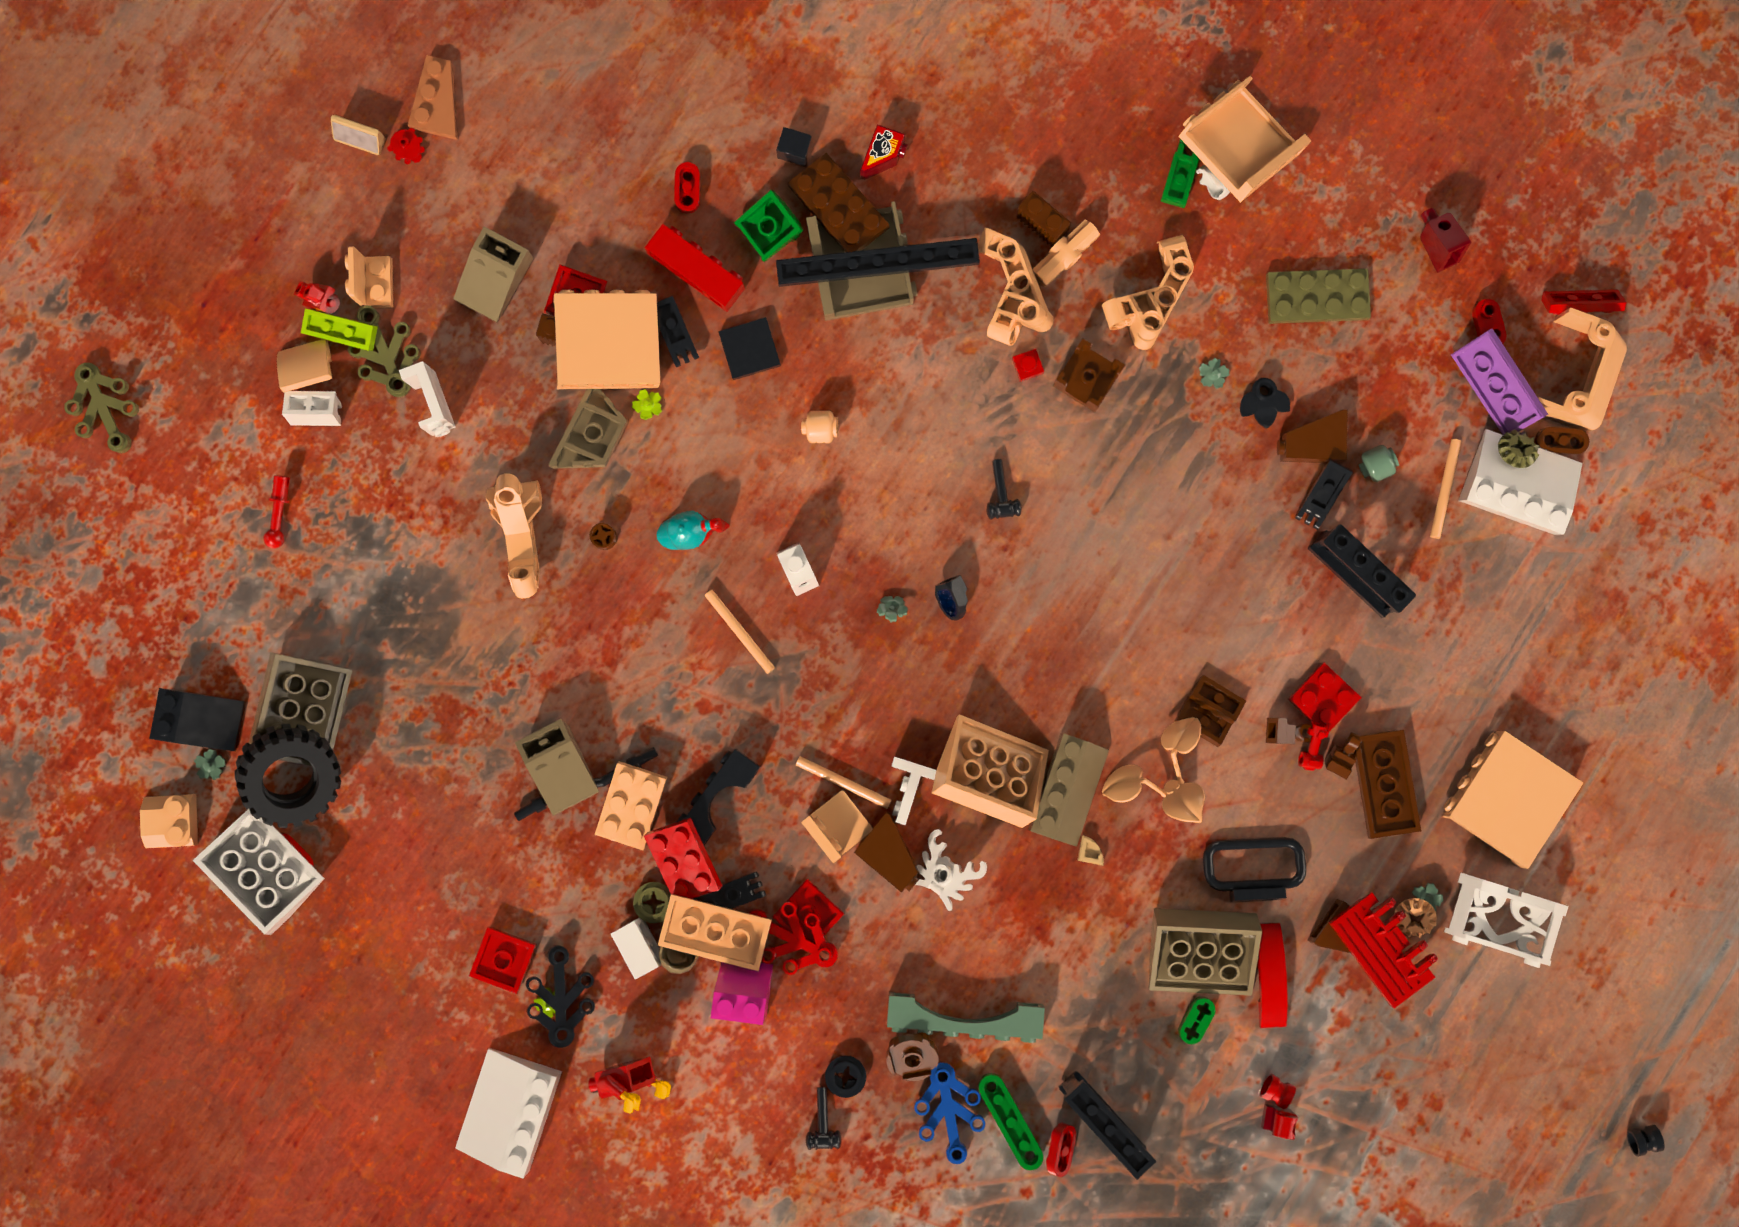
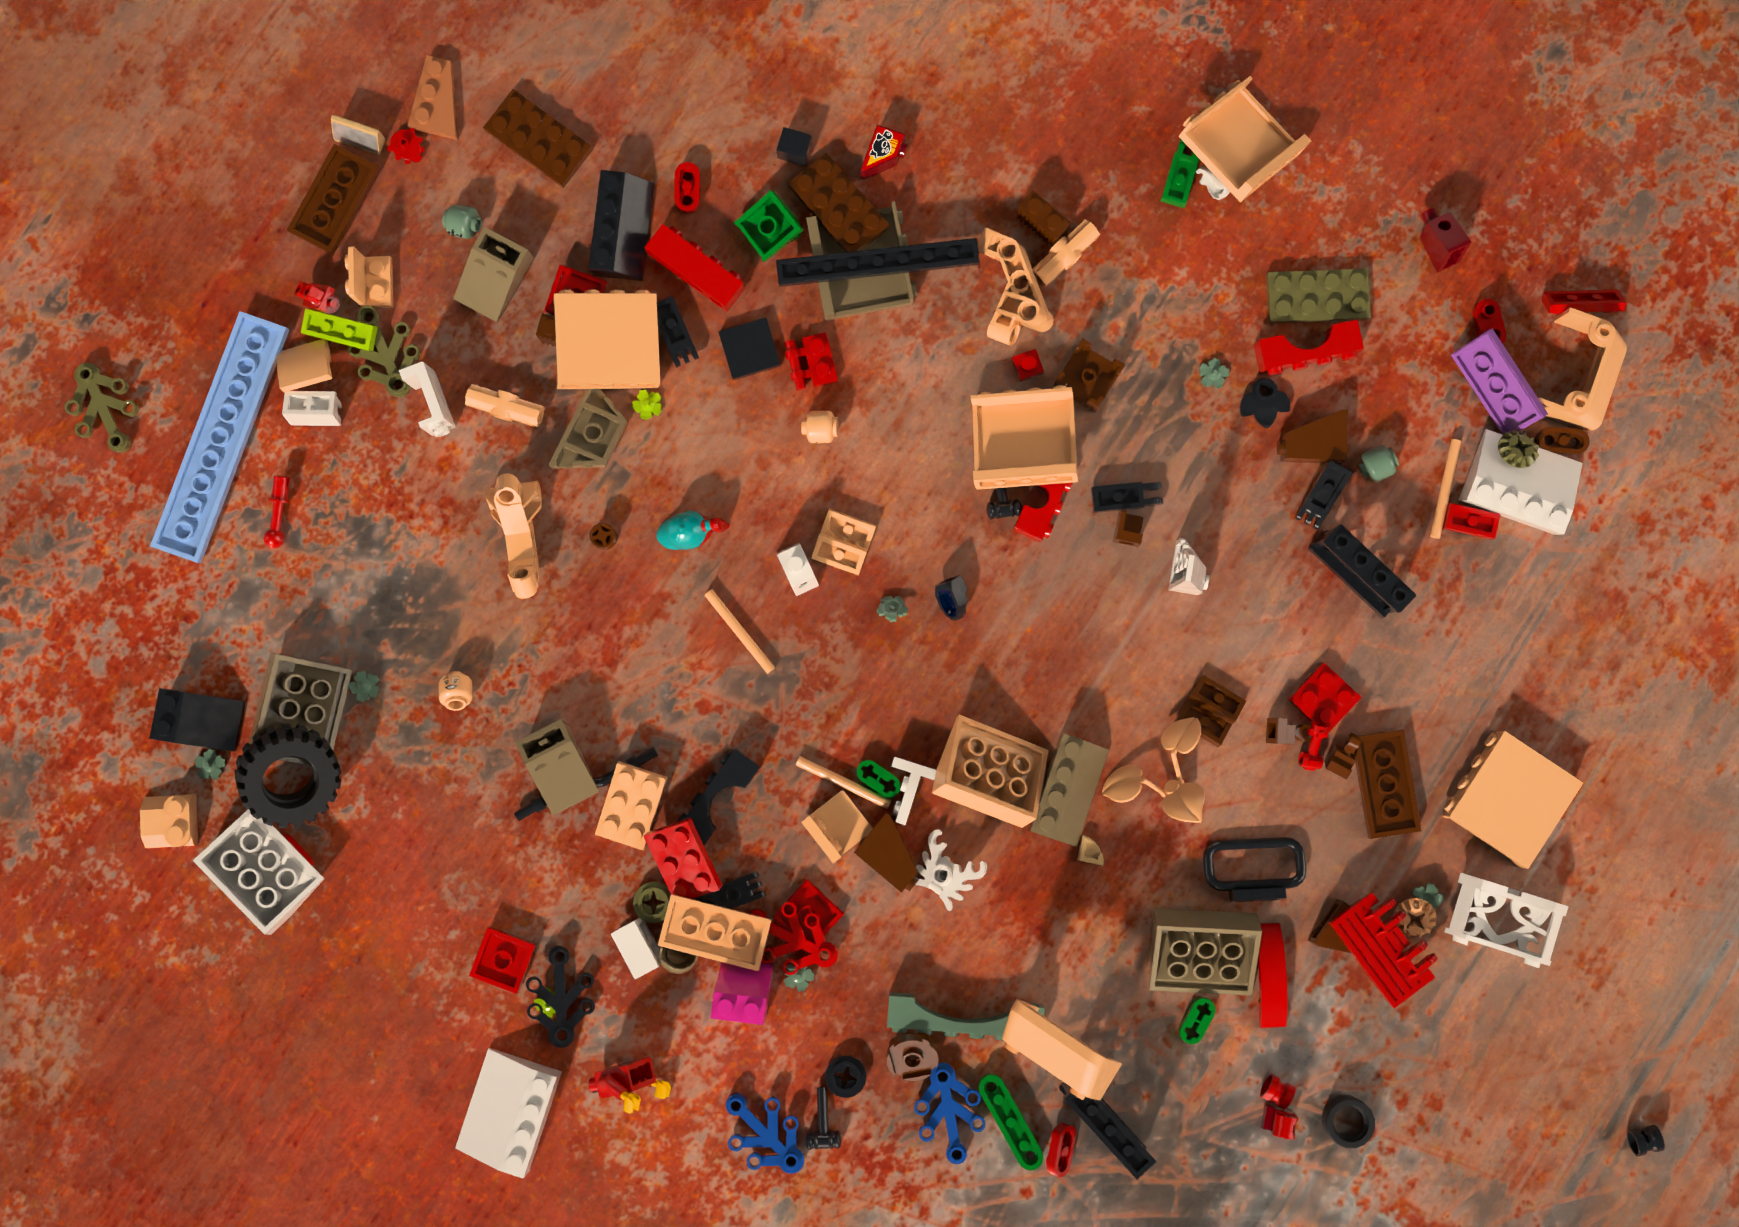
light nougat connector [1102,235,1194,350] -> none
none -> light blue plate [150,311,289,564]
none -> reddish brown plate [287,144,380,255]
none -> sand green plant [348,671,380,702]
none -> light nougat head [439,671,473,711]
none -> sand green head [442,204,482,239]
none -> light nougat piece [465,384,545,428]
none -> reddish brown plate [483,89,593,188]
none -> black slope [589,170,654,281]
none -> blue plant [726,1093,804,1174]
none -> sand green plant [784,963,815,992]
none -> red plate [785,332,838,391]
none -> light nougat slope [811,508,877,575]
none -> green beam [857,760,900,797]
none -> light nougat panel [970,385,1078,490]
none -> light nougat windscreen [1002,999,1122,1100]
none -> red arch [1013,482,1073,542]
none -> black hinge [1091,482,1164,513]
none -> reddish brown panel [1113,510,1143,547]
none -> white wedge [1168,538,1209,595]
none -> red arch [1254,319,1364,376]
none -> black tyre [1322,1095,1375,1148]
none -> red plate [1443,503,1500,540]

